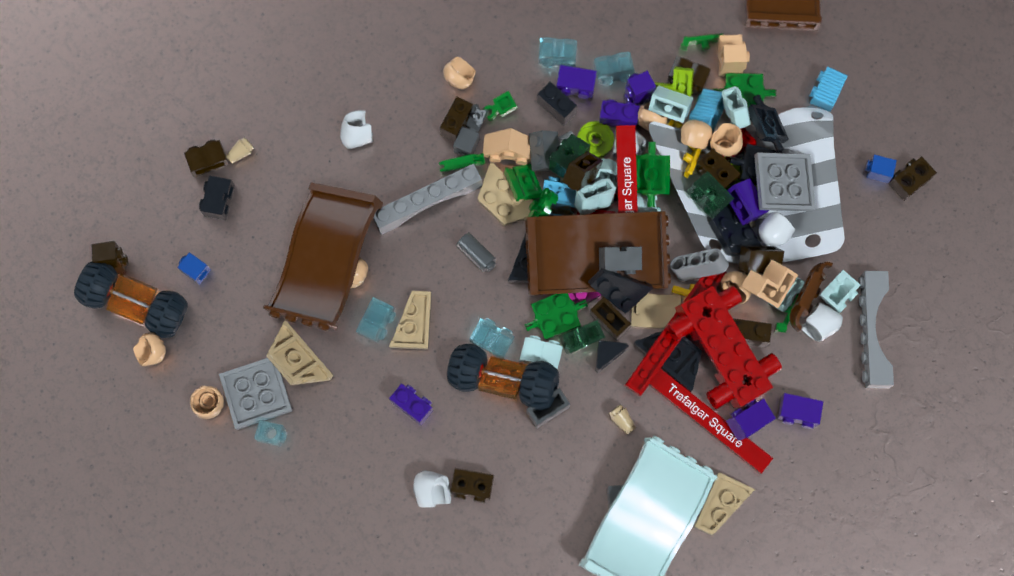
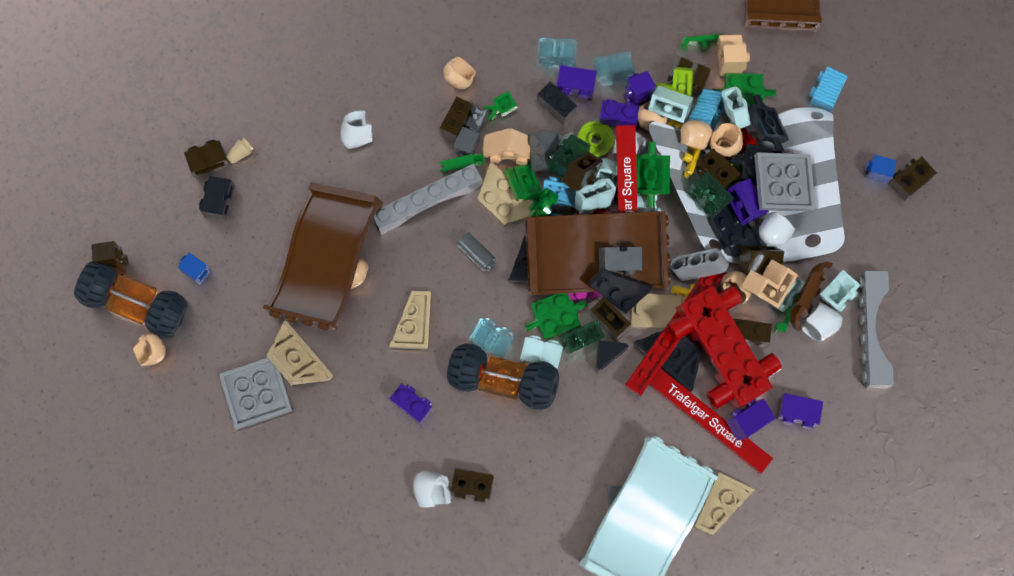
light nougat hair [190,385,224,419] -> none
clear light blue brick [254,420,287,447] -> none
clear light blue brick [356,297,396,343] -> none
dark grey brick [526,388,570,429] -> none
tan cone [609,404,636,434] -> none

